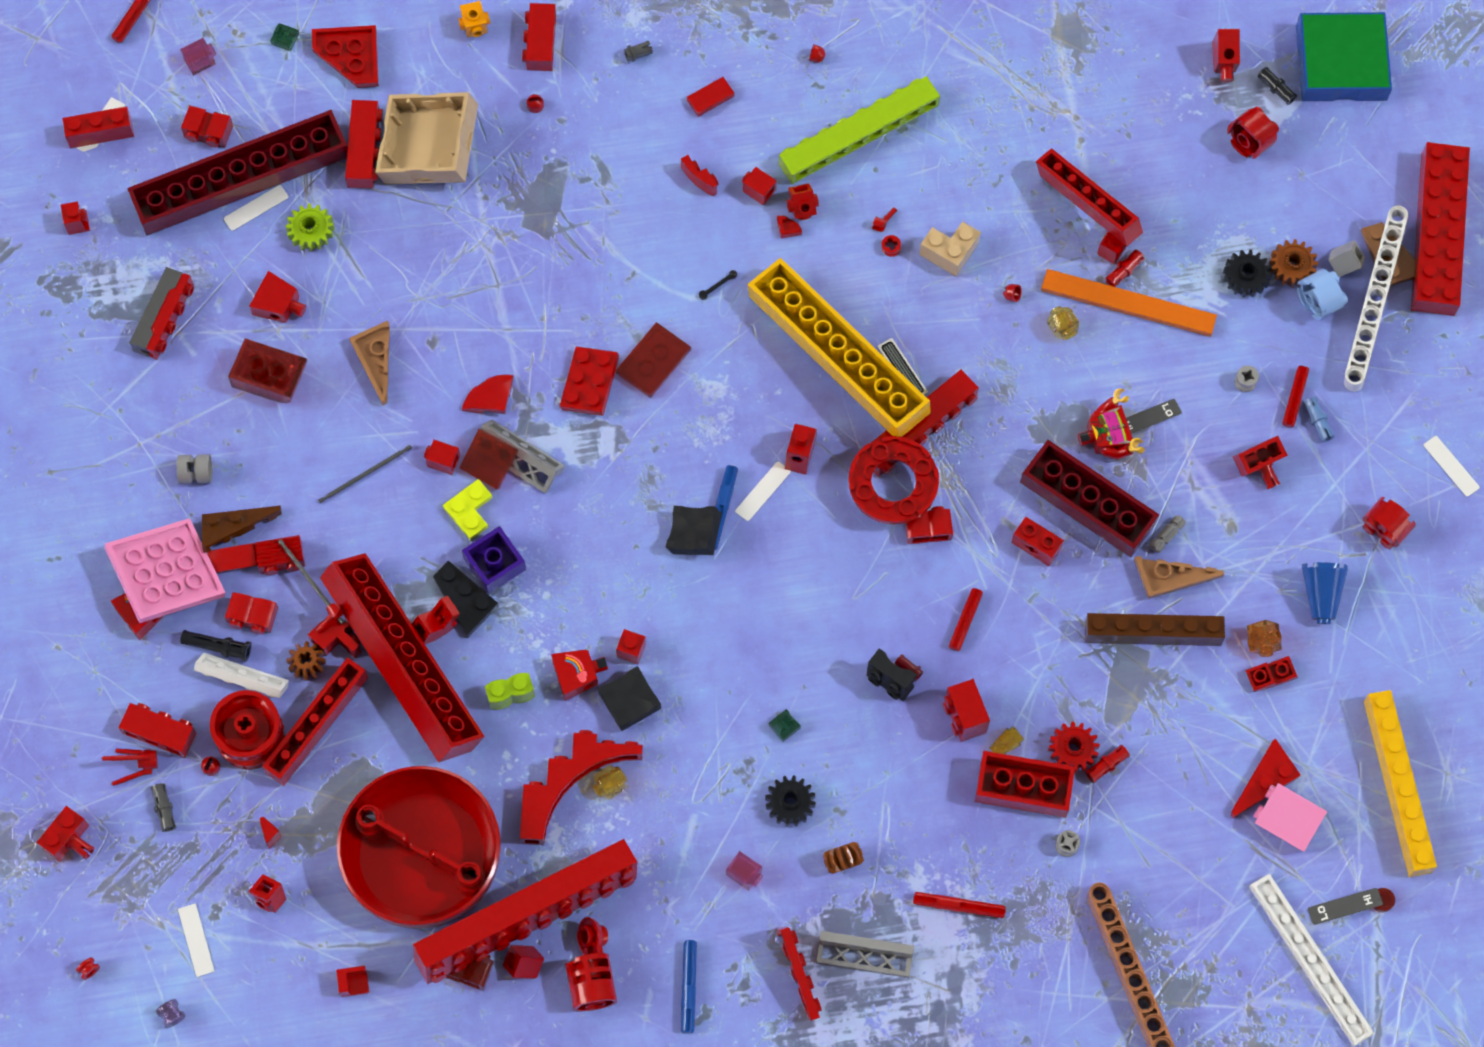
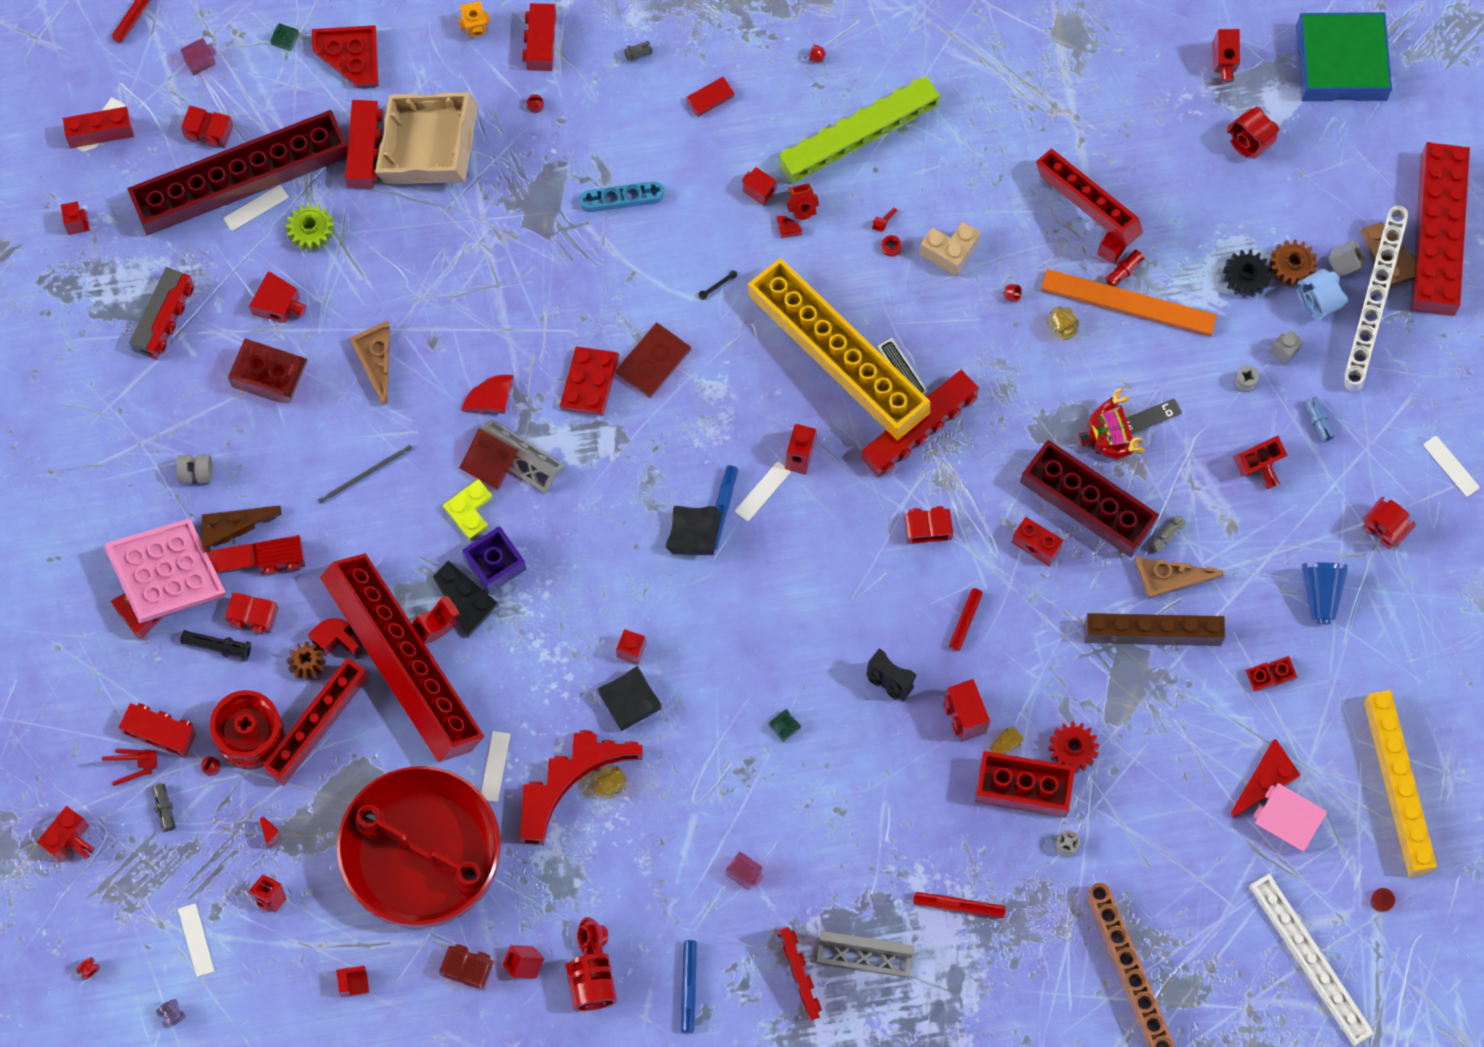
white plate [194,653,289,698] -> none
dark grey piece [278,539,345,624] -> none
red hand [316,603,343,633] -> none
red brick [413,839,638,985] -> none
red brick [424,439,460,475] -> none
lime brick [485,673,535,710] -> none
red torso [551,649,608,701] -> none
red slope [681,155,719,196] -> none
black gear [765,775,816,827] -> none
dark orange gear [823,842,864,874] -> none
red plate [849,436,939,525] -> none
dark red pin [894,654,923,682] -> none
red pin [1085,745,1130,783] -> none
clear orange brick [1247,620,1282,657] -> none
black pin [1257,67,1297,105] -> none
red axle [1282,365,1309,428] -> none
dark grey sticker [1308,888,1383,925] -> none
none -> white sticker [481,731,511,802]
none -> dark azure beam [580,181,664,212]
none -> light grey brick [1269,330,1304,366]

